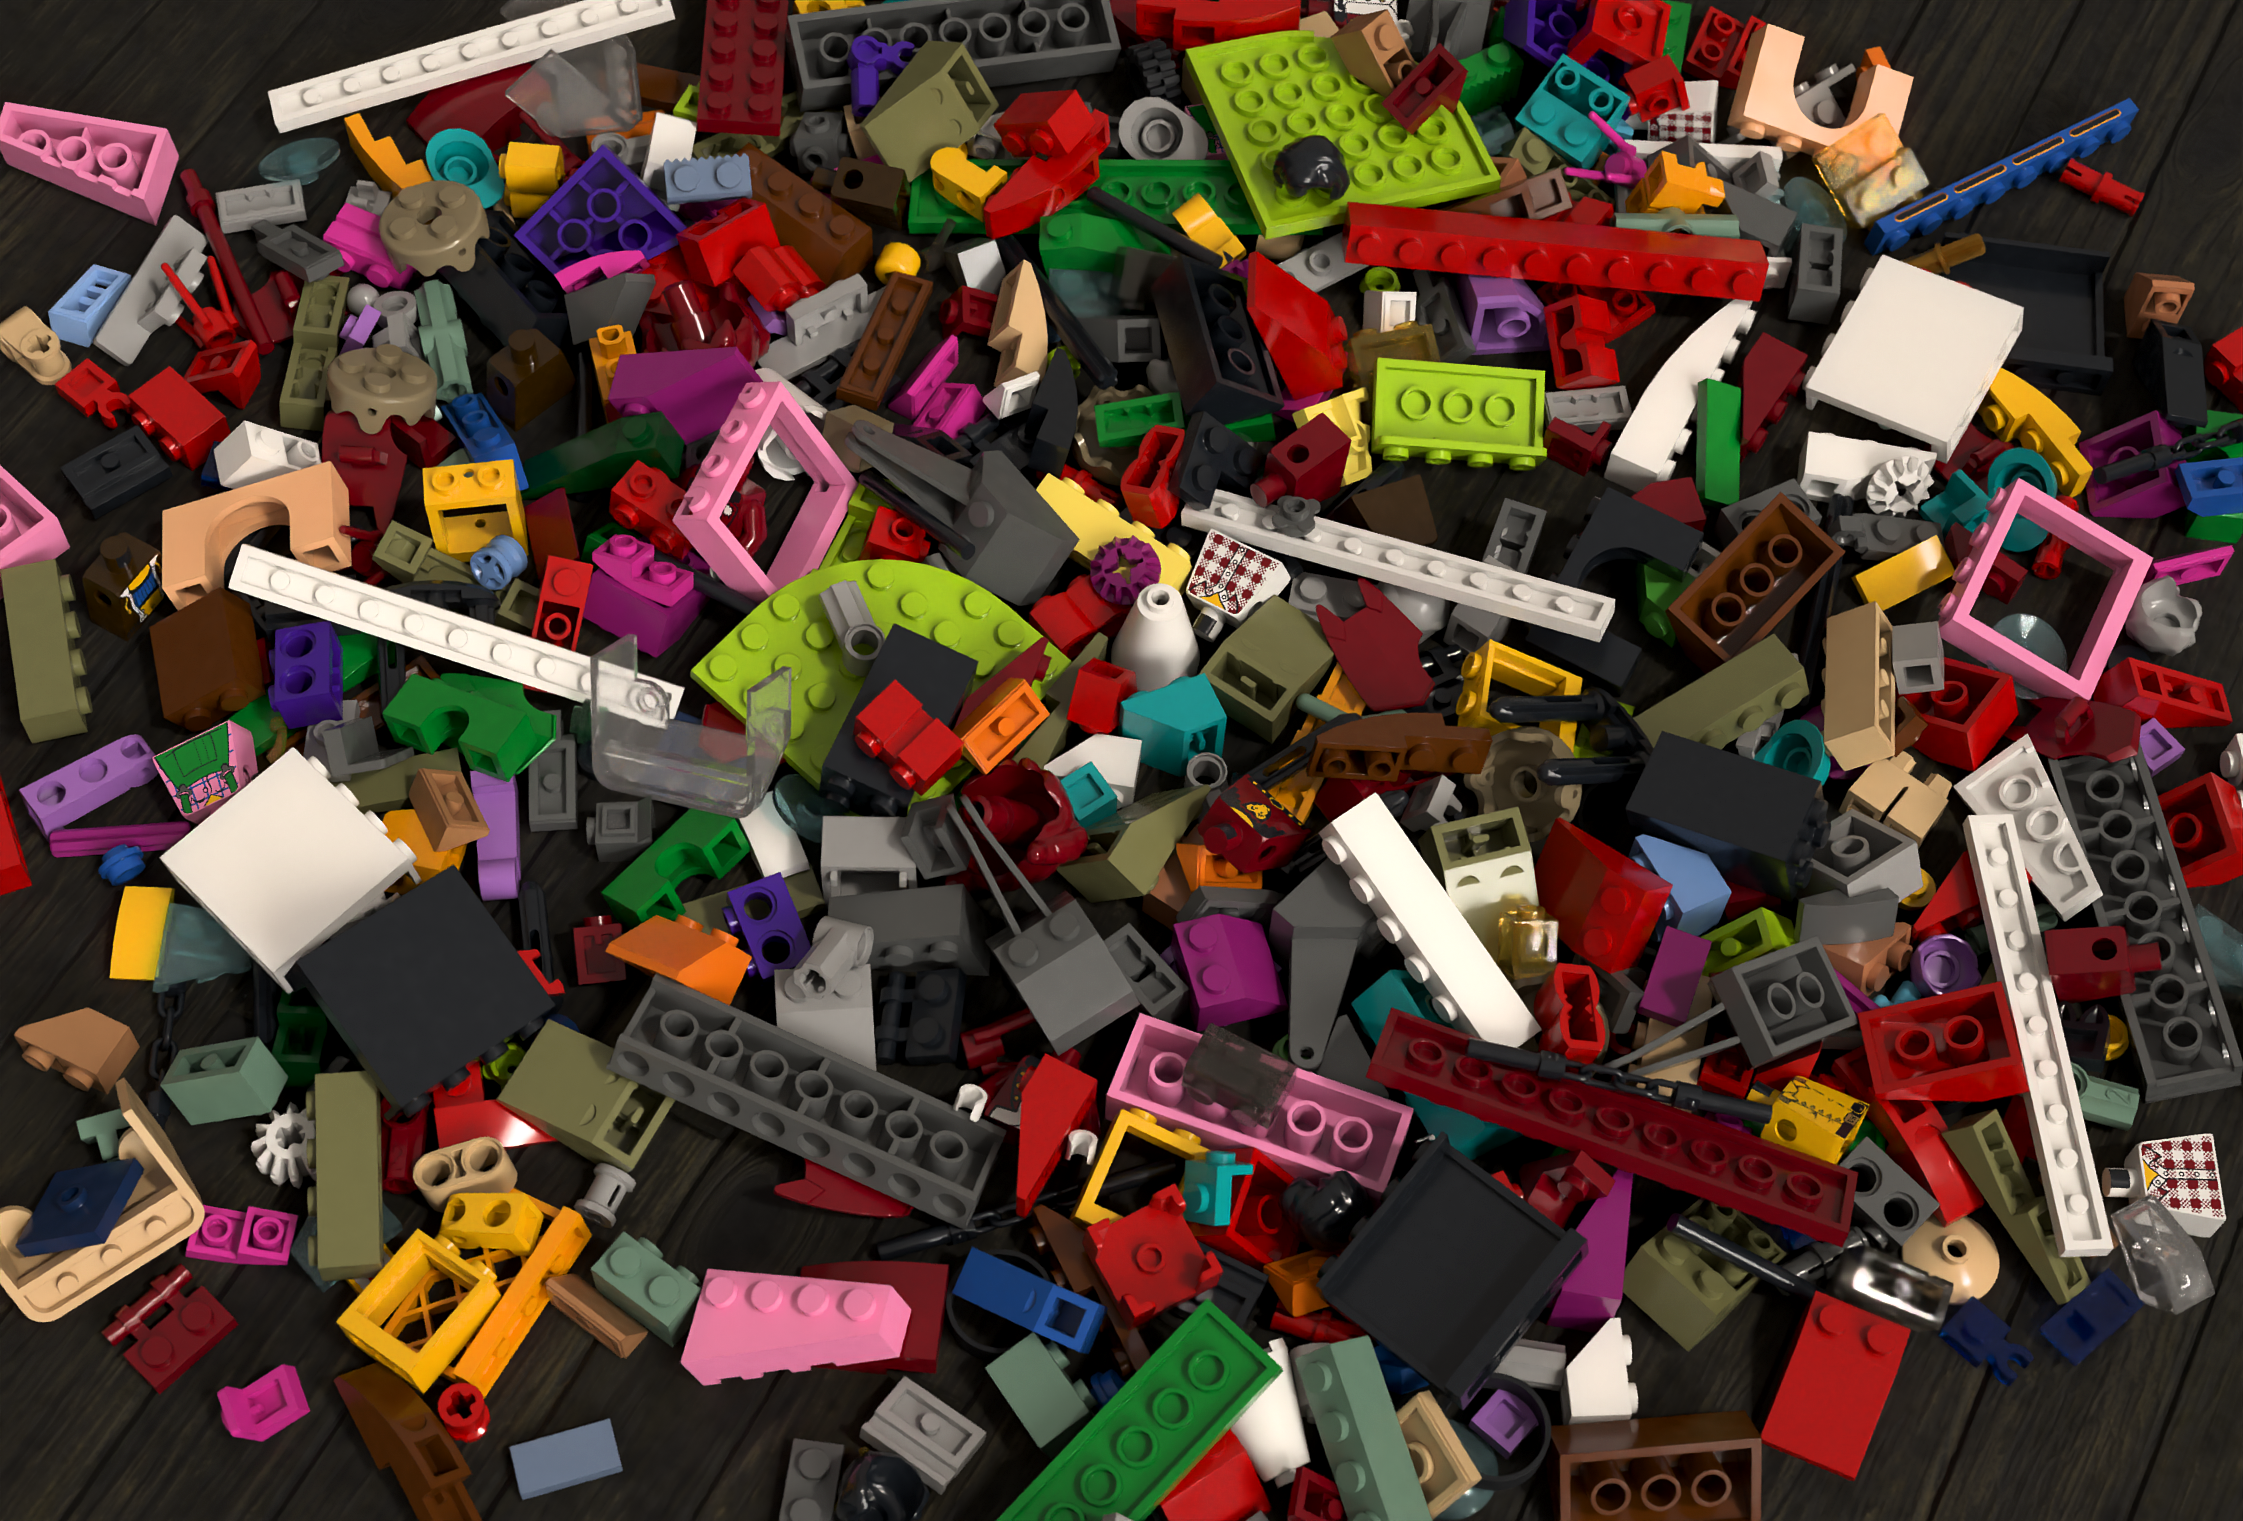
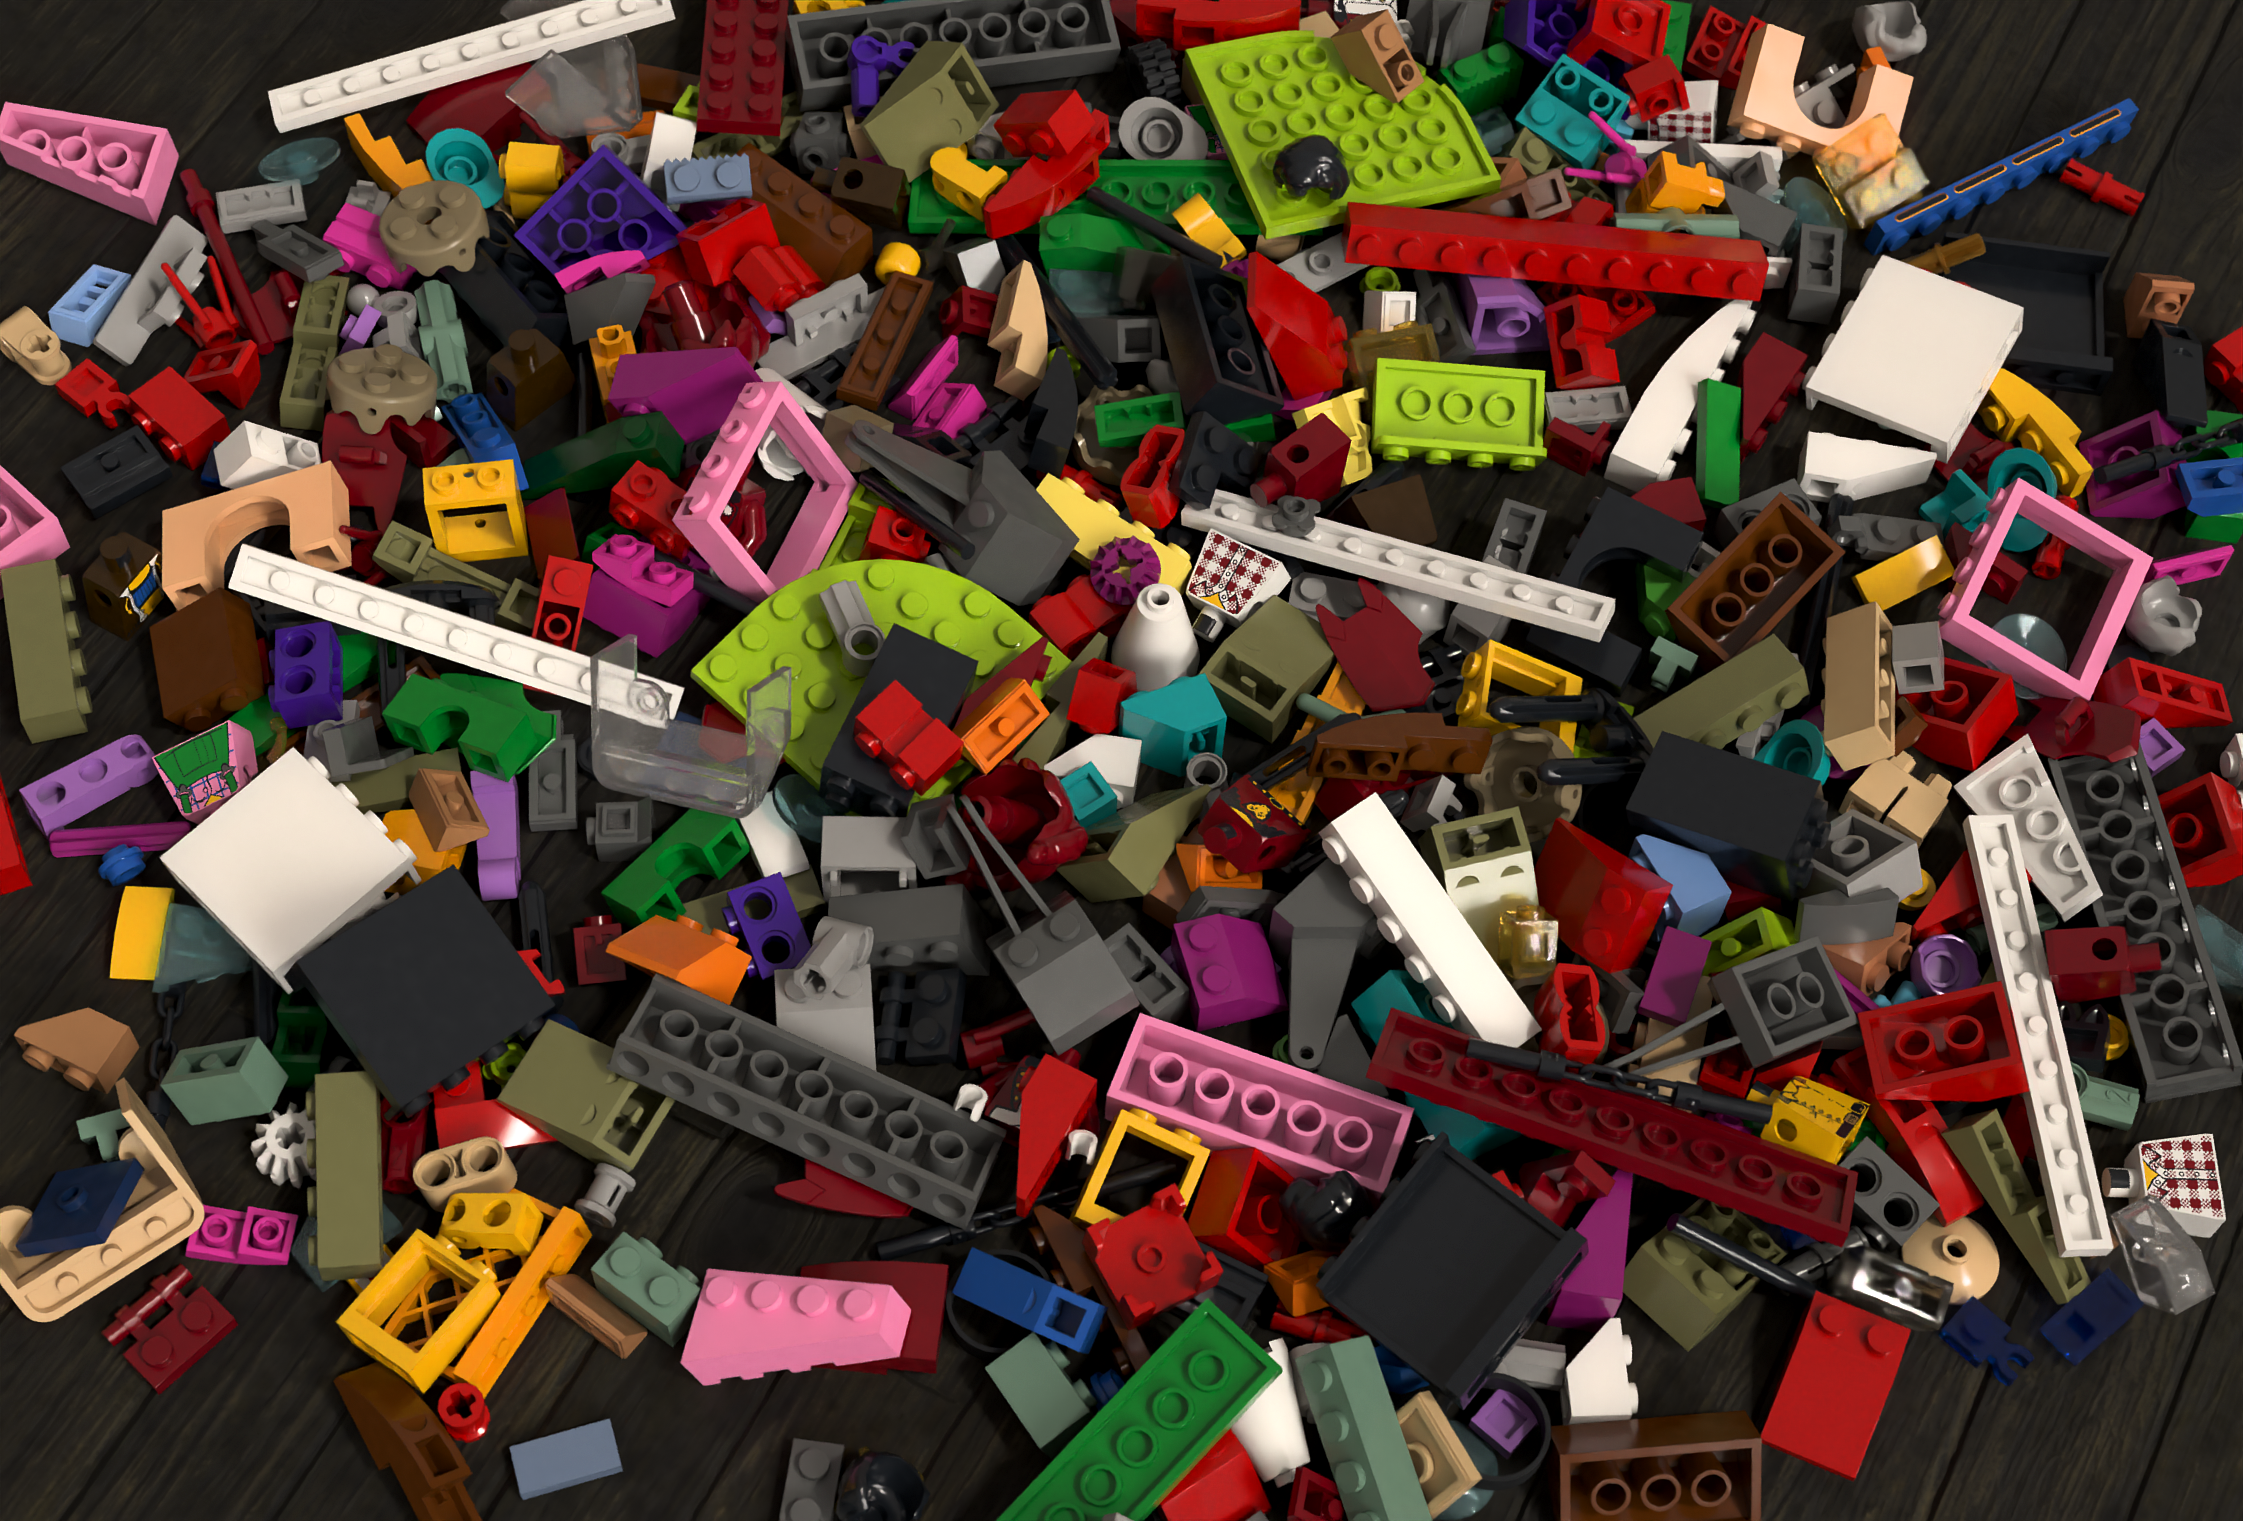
dark pink bracket [217,1364,310,1442] -> none
medium blue wheel [470,535,528,591] -> none
clear green plate [570,698,604,744] -> none
light grey plate [859,1376,987,1495] -> none
white slope [983,371,1040,419] -> none
clear smoke brick [1182,1023,1298,1129] -> none
teal bracket [1182,1151,1253,1226] -> none
dark red slope [1381,42,1468,135] -> none
white gear [1866,455,1934,518] -> none
none -> sand green tile [1649,636,1698,693]
none -> light grey hair [1852,1,1927,62]

